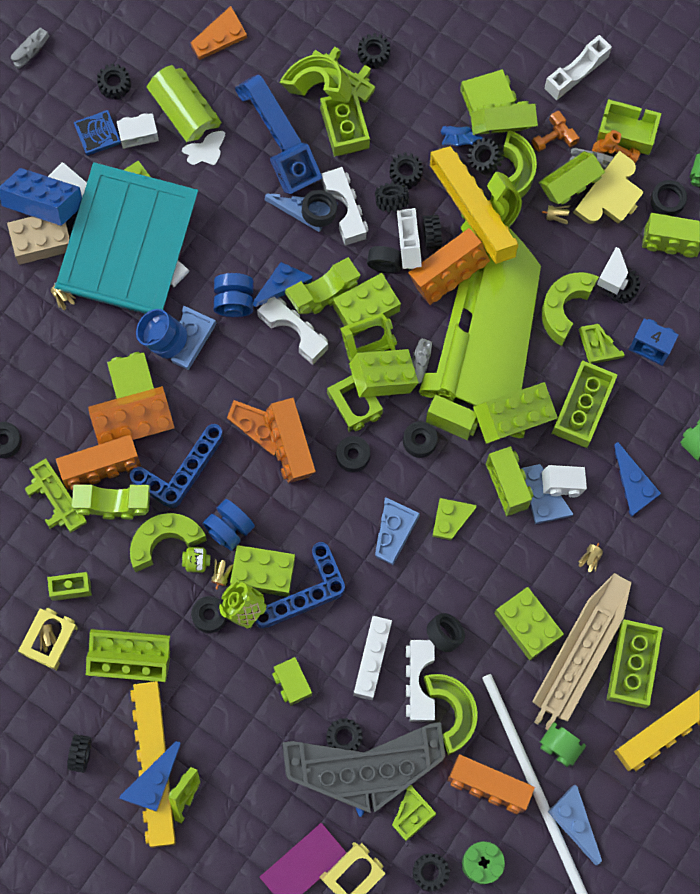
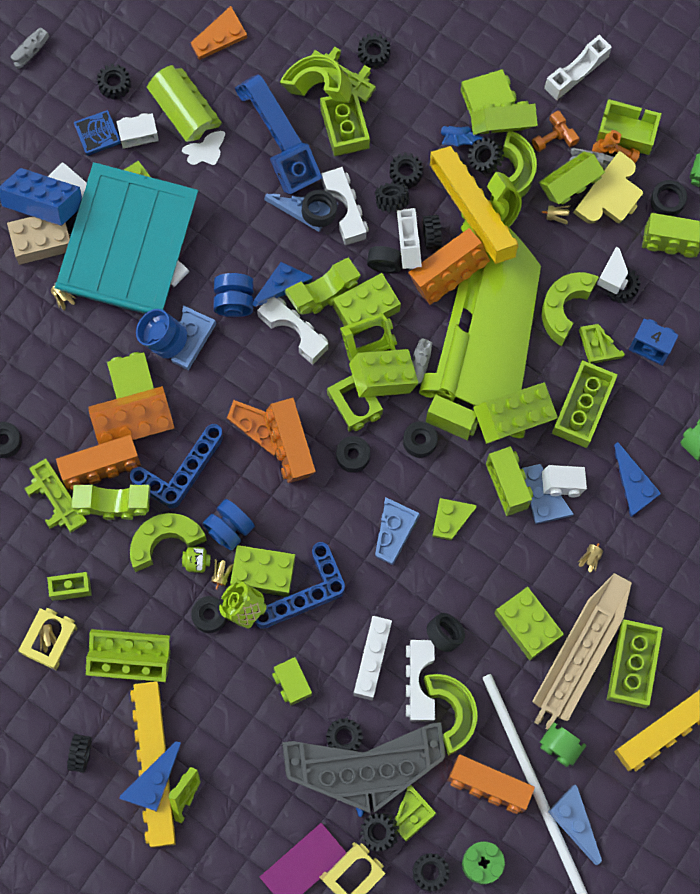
none -> black tyre [360,813,400,851]

